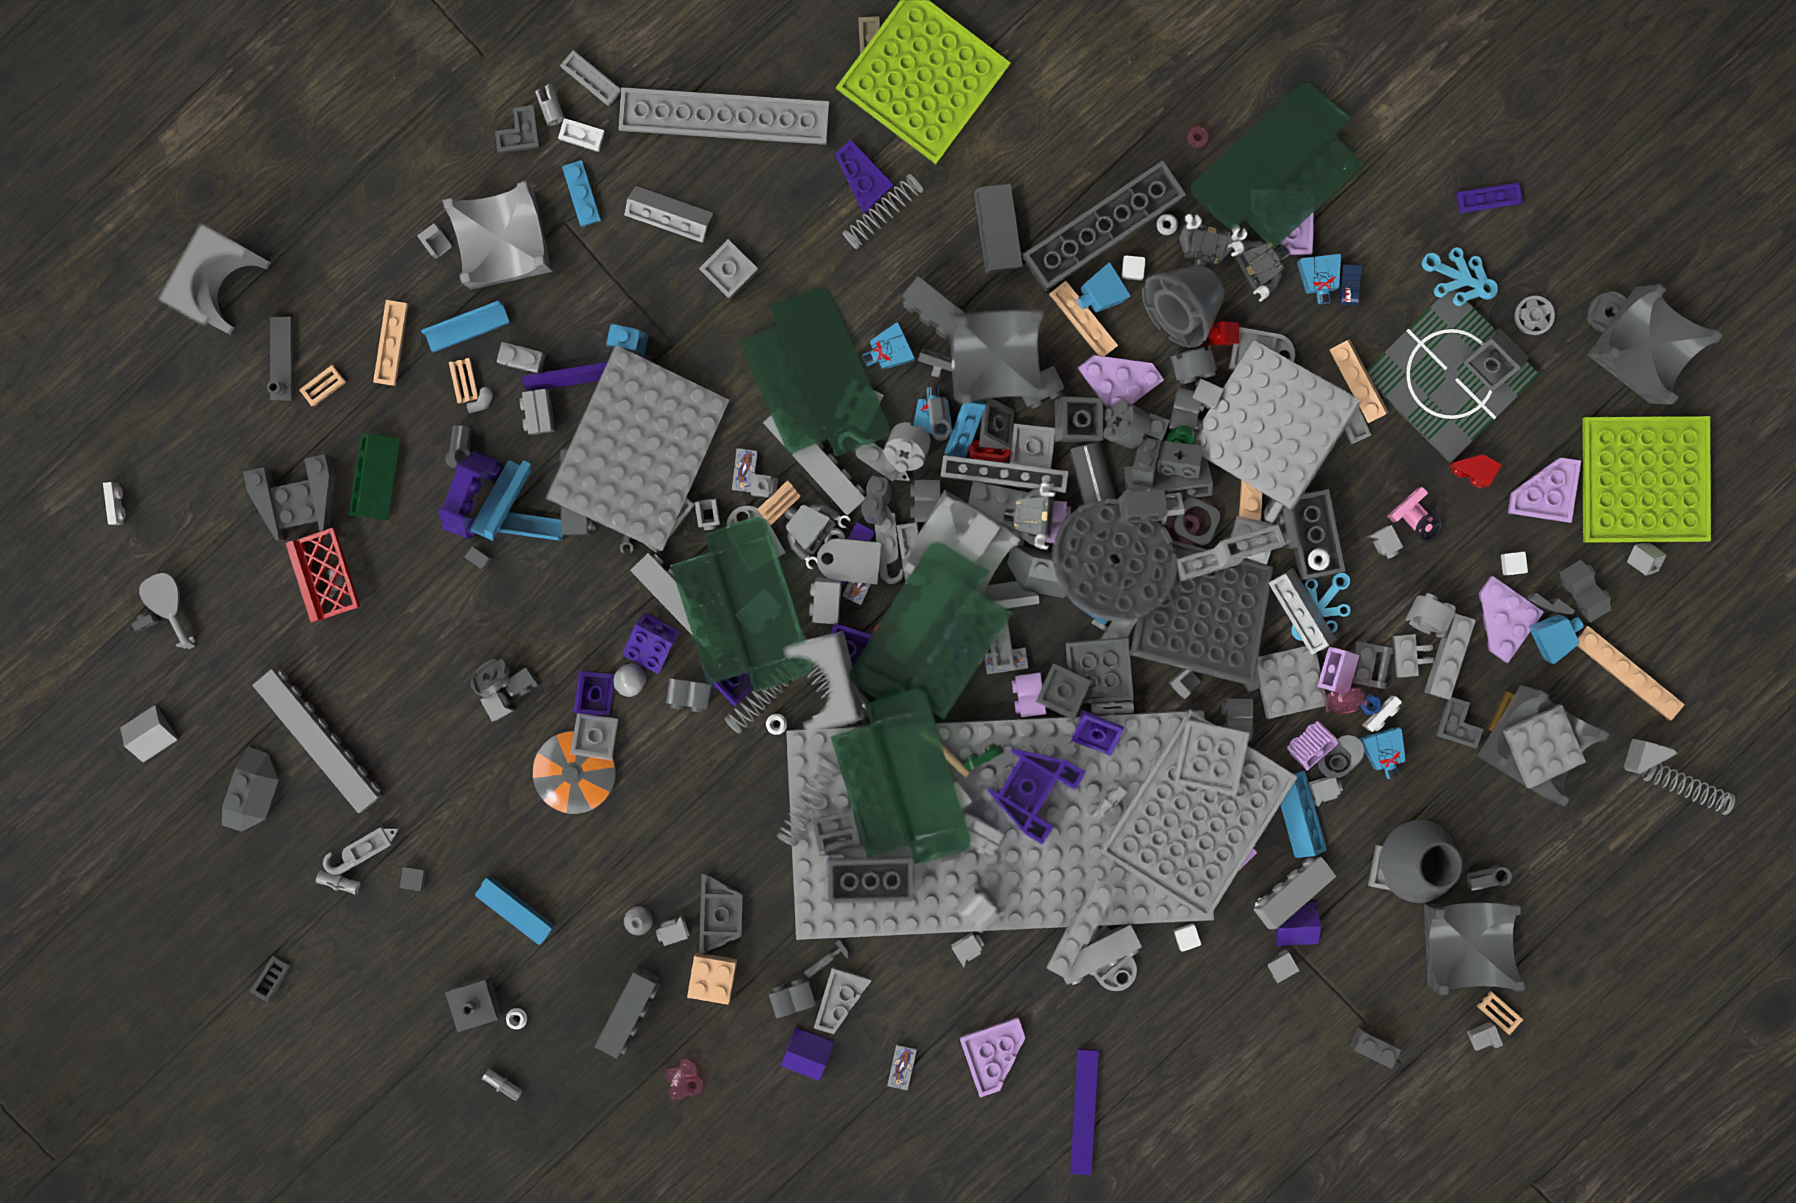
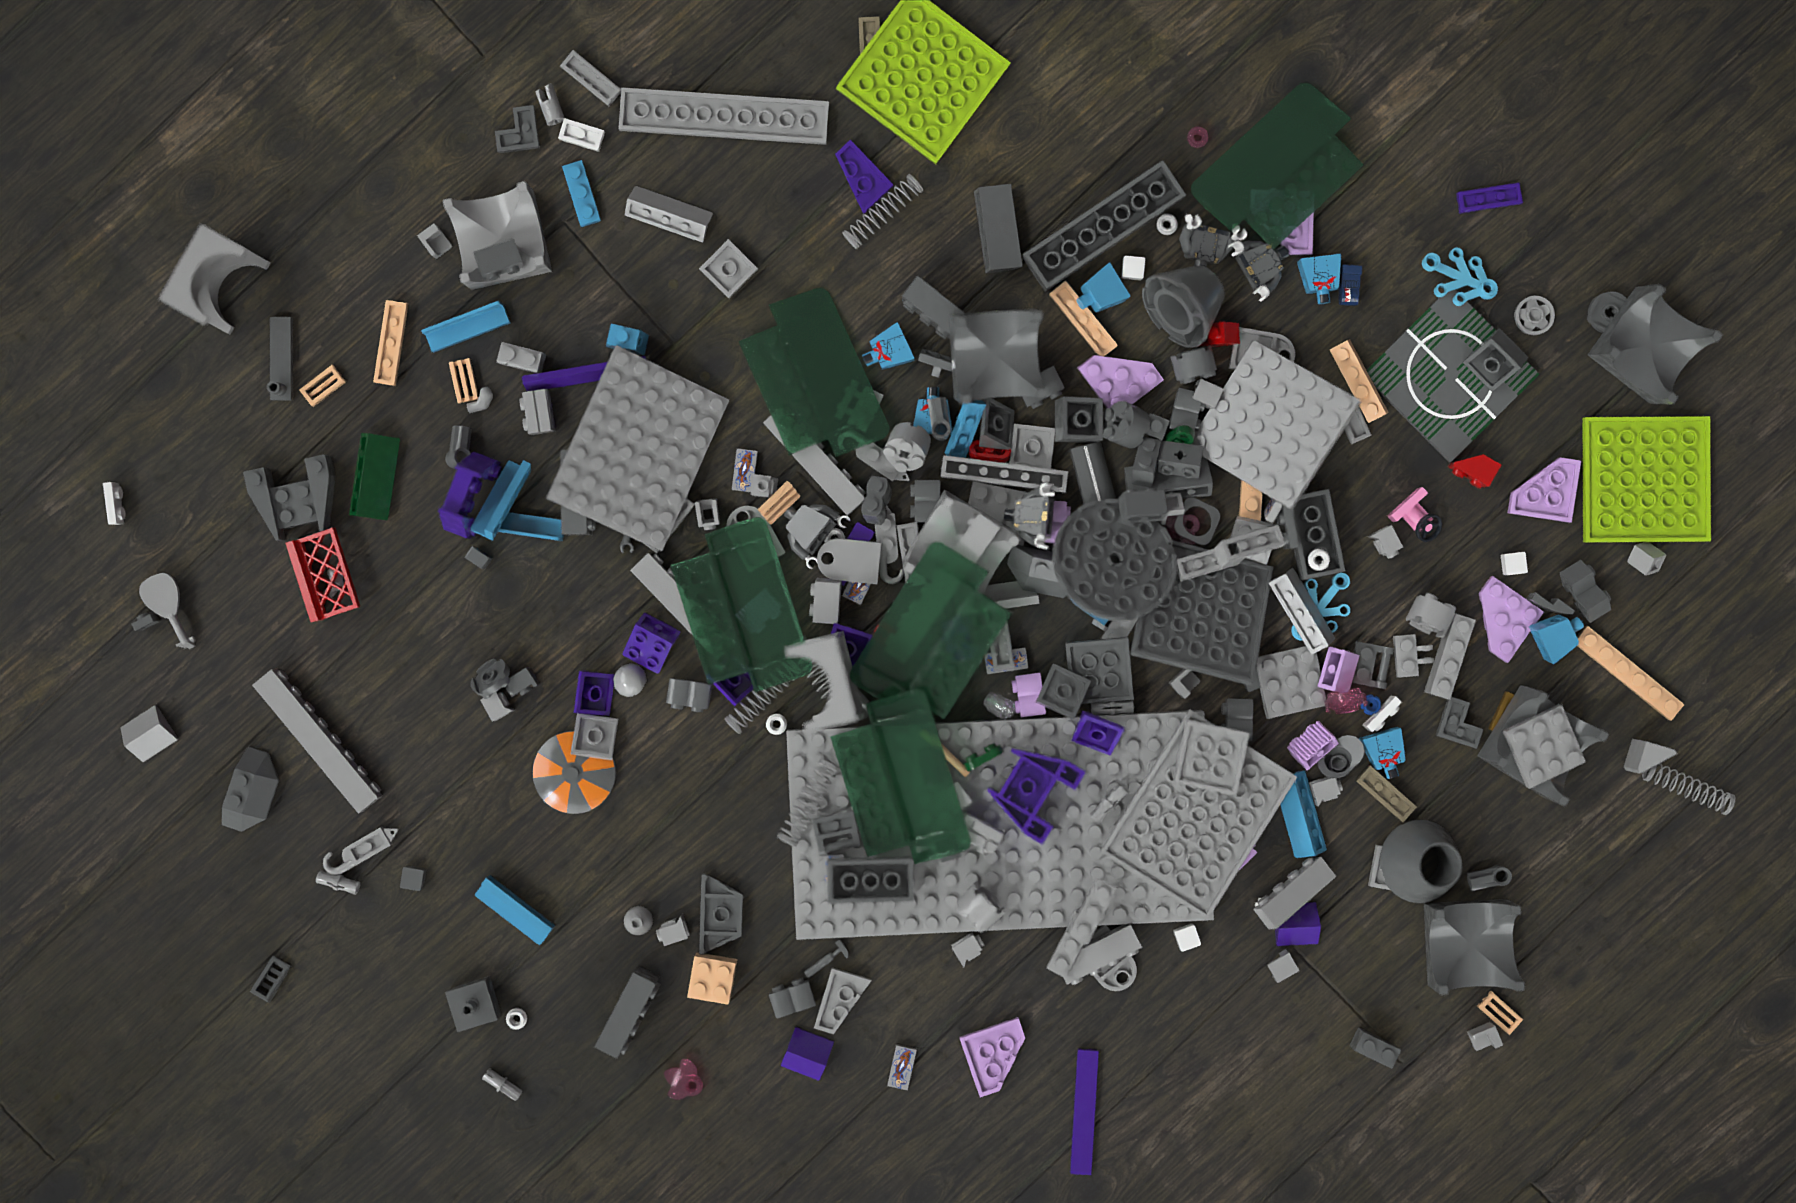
none -> dark grey brick [473,239,523,281]
none -> clear brick [984,692,1016,720]
none -> dark tan plate [1355,765,1417,822]

